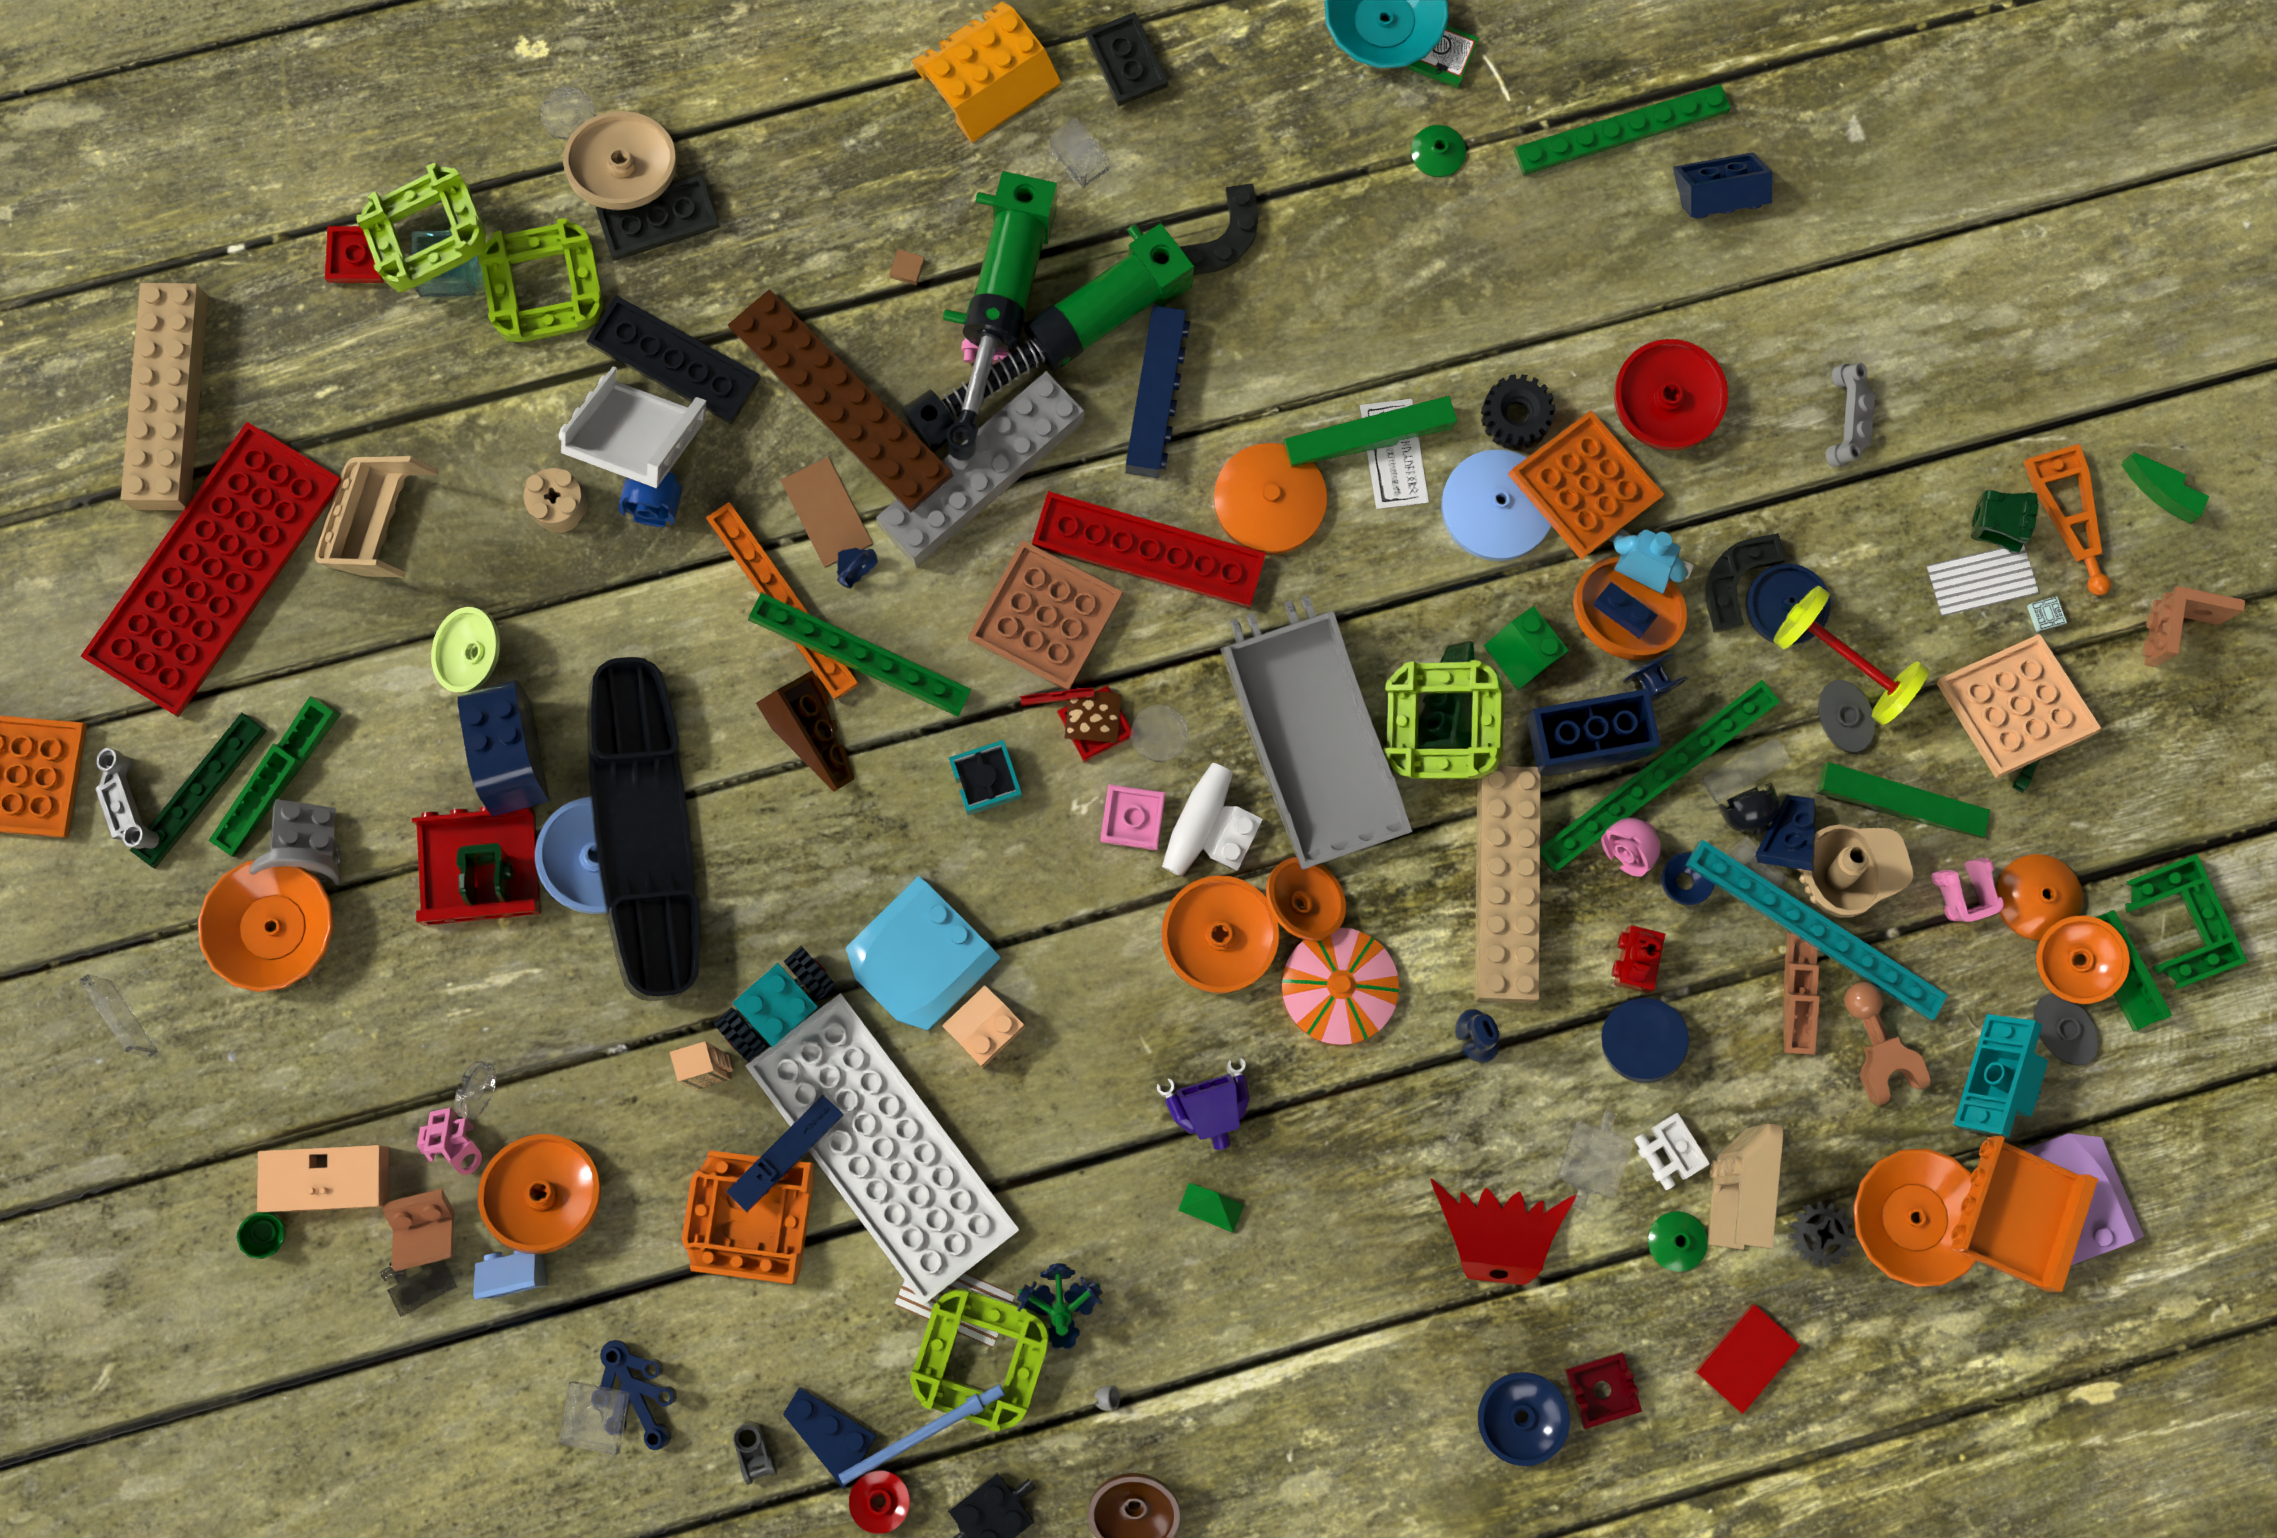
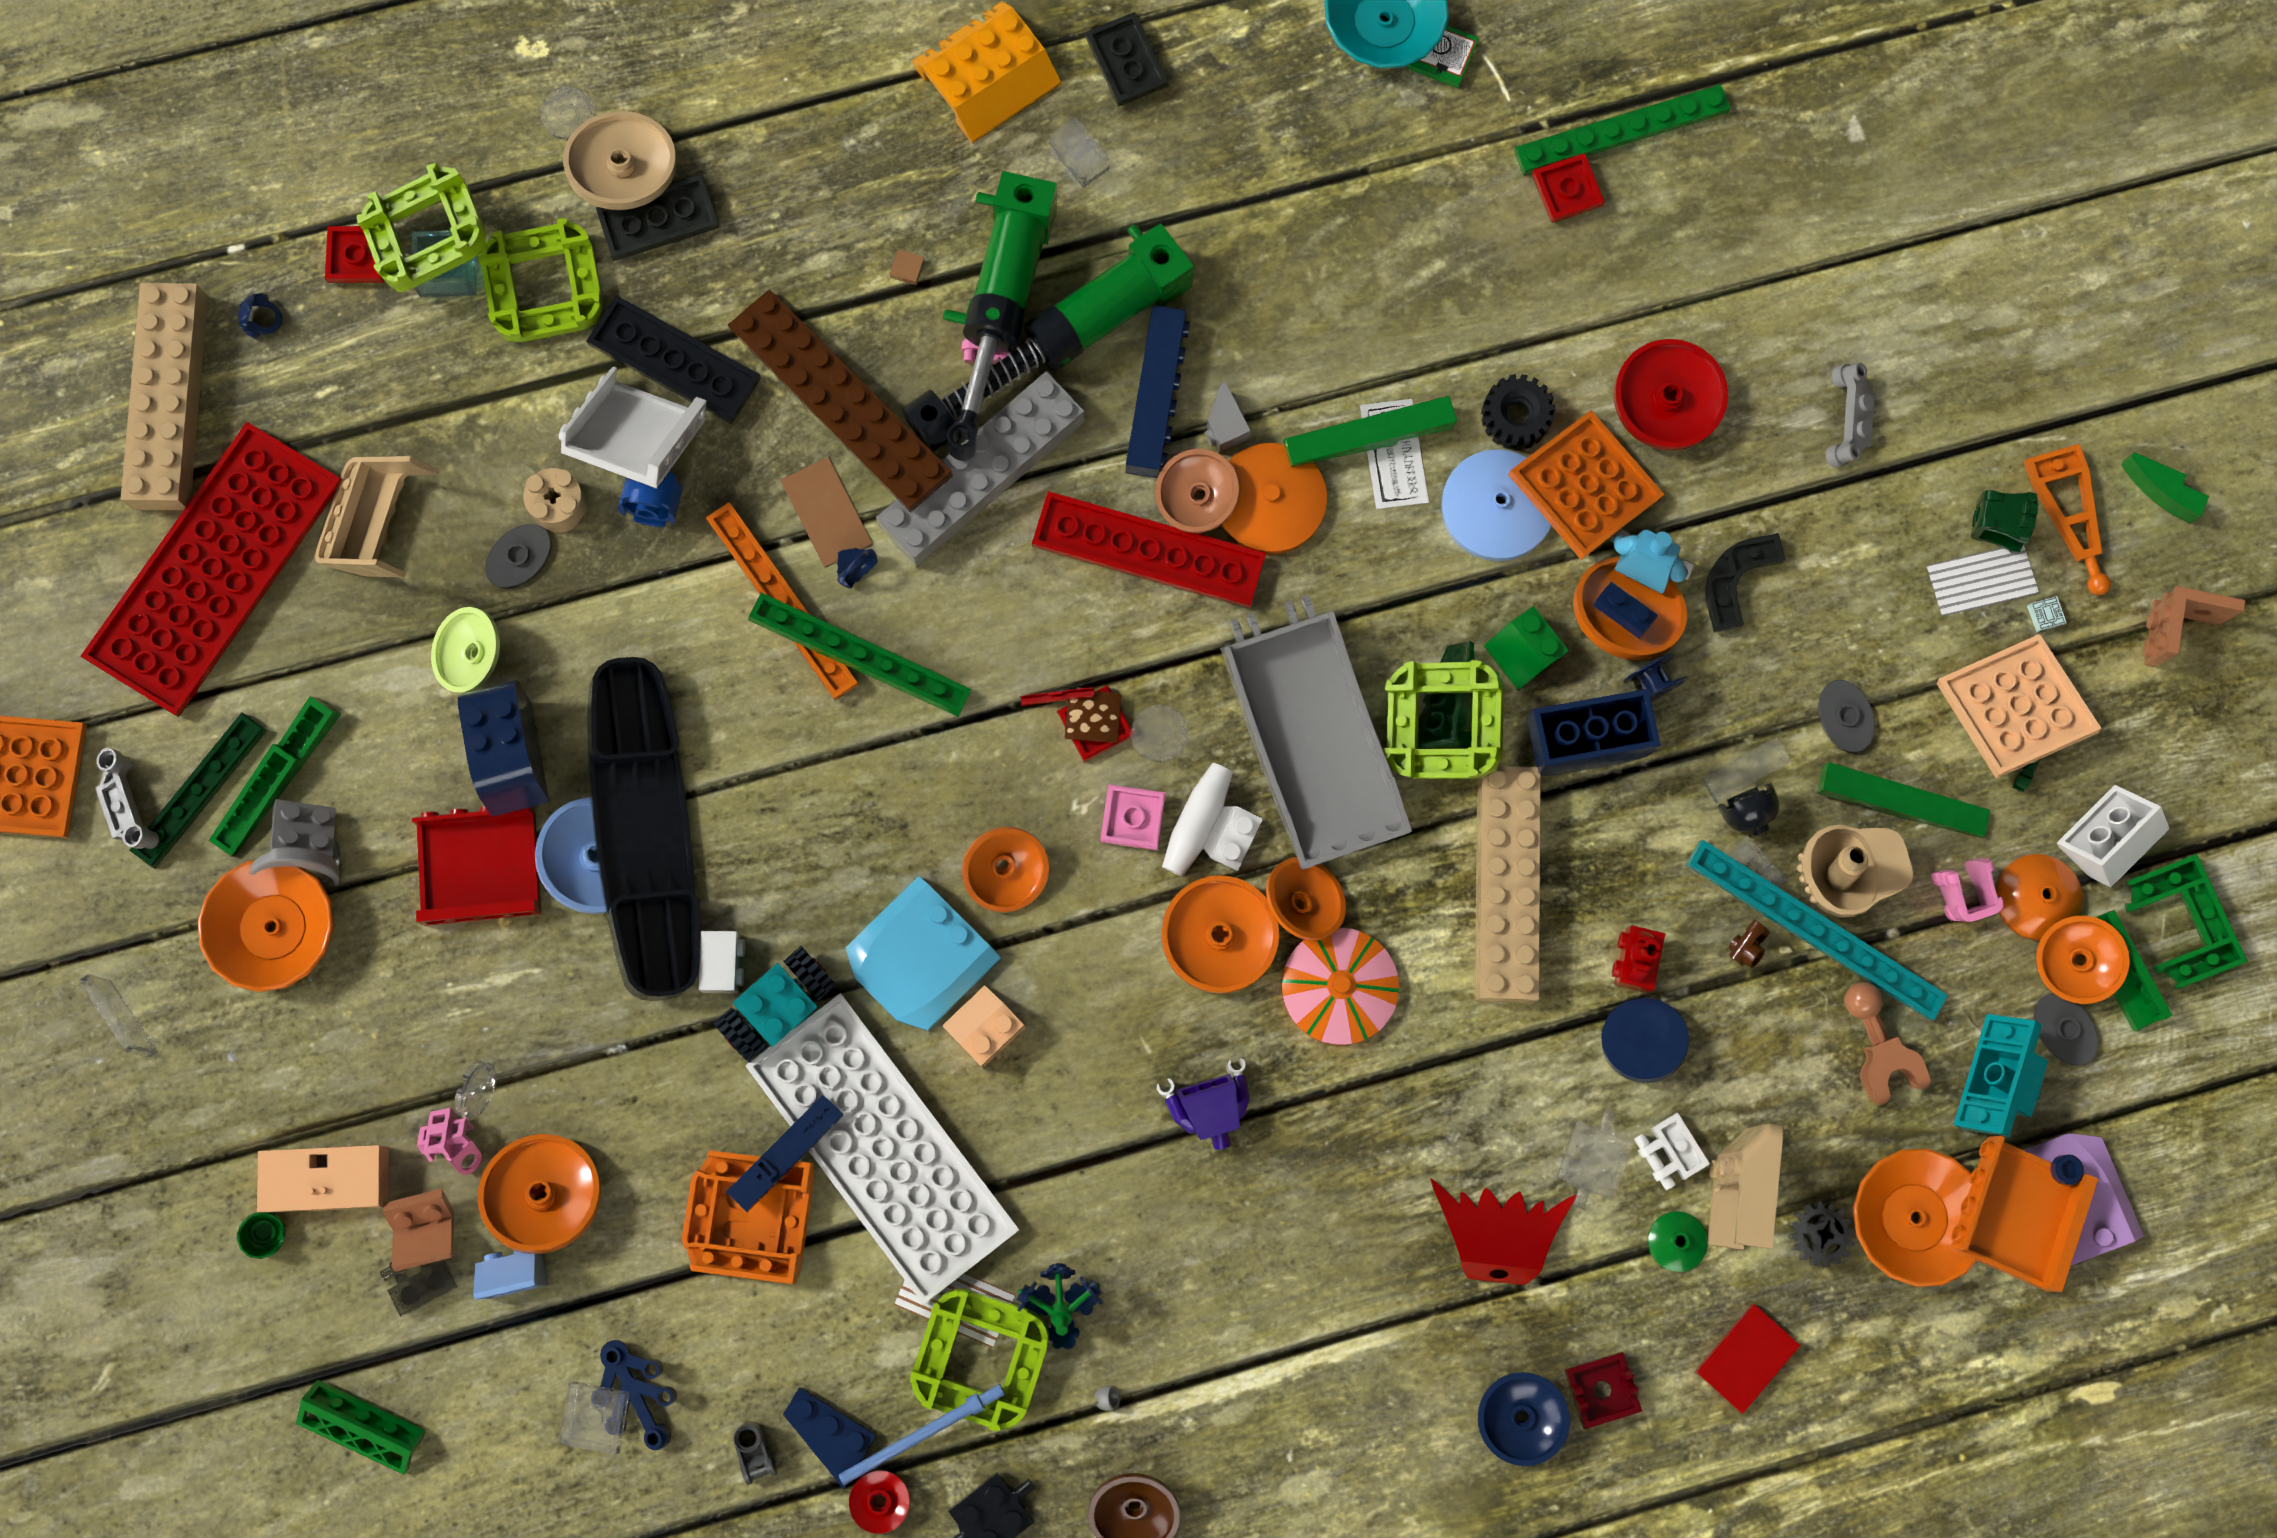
dark green piece [456,843,514,906] -> none
light nougat brick [670,1041,734,1090] -> none
reddish brown wedge [756,670,854,792] -> none
black piece [948,739,1023,816] -> none
nougat plate [968,540,1123,691] -> none
green slope [1178,1183,1244,1233] -> none
pearl dark grey plate [1180,183,1258,275] -> none
green dish [1411,125,1466,177] -> none
dark blue piece [1455,1009,1499,1063] -> none
green plate [1540,680,1780,873] -> none
bright pink cylinder [1601,818,1661,877] -> none
dark blue piece [1661,852,1715,905] -> none
dark blue slope [1673,152,1772,219] -> none
dark blue piece [1746,563,1831,646] -> none
dark blue wing [1755,795,1816,871] -> none
neon yellow piece [1773,586,1929,725] -> none
nougat slope [1783,931,1820,1055] -> none
none -> dark blue piece [238,293,282,339]
none -> green fence [296,1380,426,1475]
none -> dark grey piece [485,524,551,588]
none -> white brick [699,931,745,993]
none -> orange dish [962,827,1049,912]
none -> nougat dish [1155,449,1240,533]
none -> light grey slope [1204,382,1250,453]
none -> red plate [1532,153,1605,223]
none -> reddish brown plate [1729,919,1770,968]
none -> dark blue tile [2050,1154,2084,1185]
none -> white slope [2057,785,2170,887]

